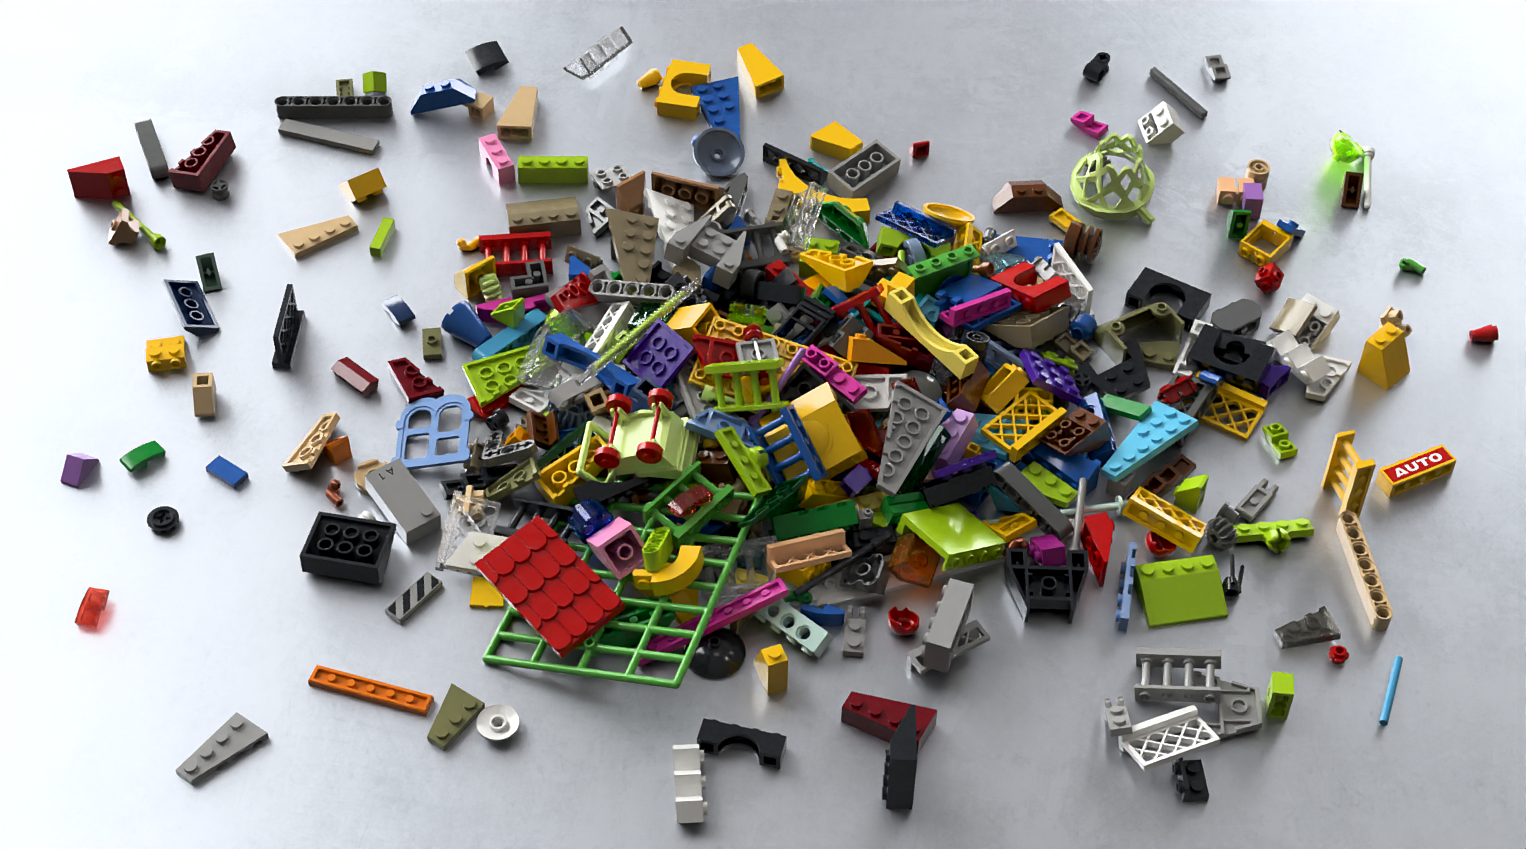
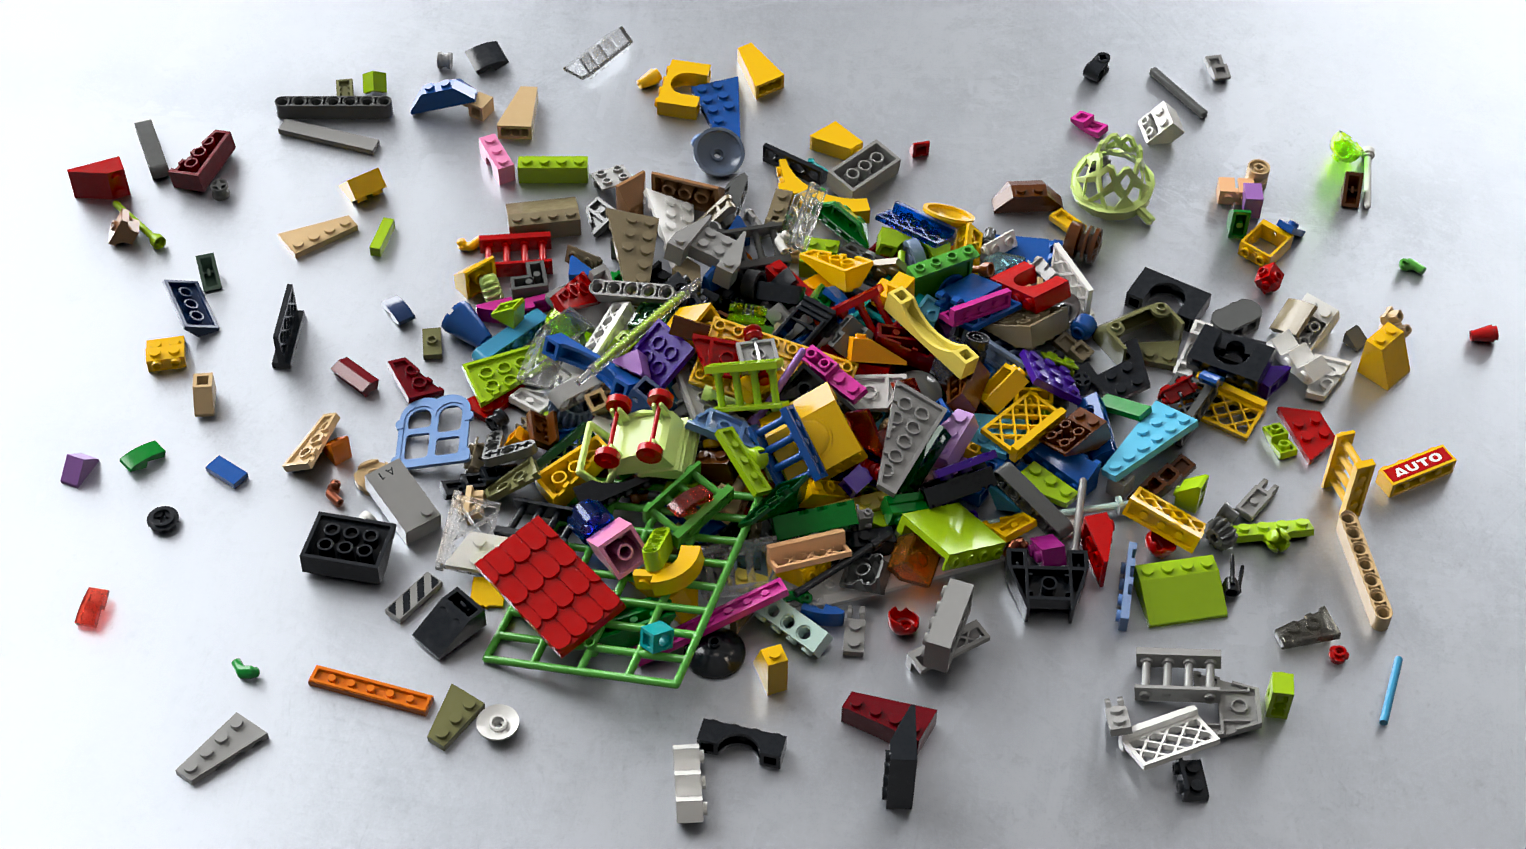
none -> green arm [231,658,260,679]
none -> black slope [412,587,487,660]
none -> light grey wheel [437,52,453,69]
none -> medium lavender slope [612,349,651,379]
none -> teal brick [640,621,674,654]
none -> reddish brown tile [669,315,711,341]
none -> red wing [1276,406,1335,465]
none -> dark grey slope [1342,325,1367,352]

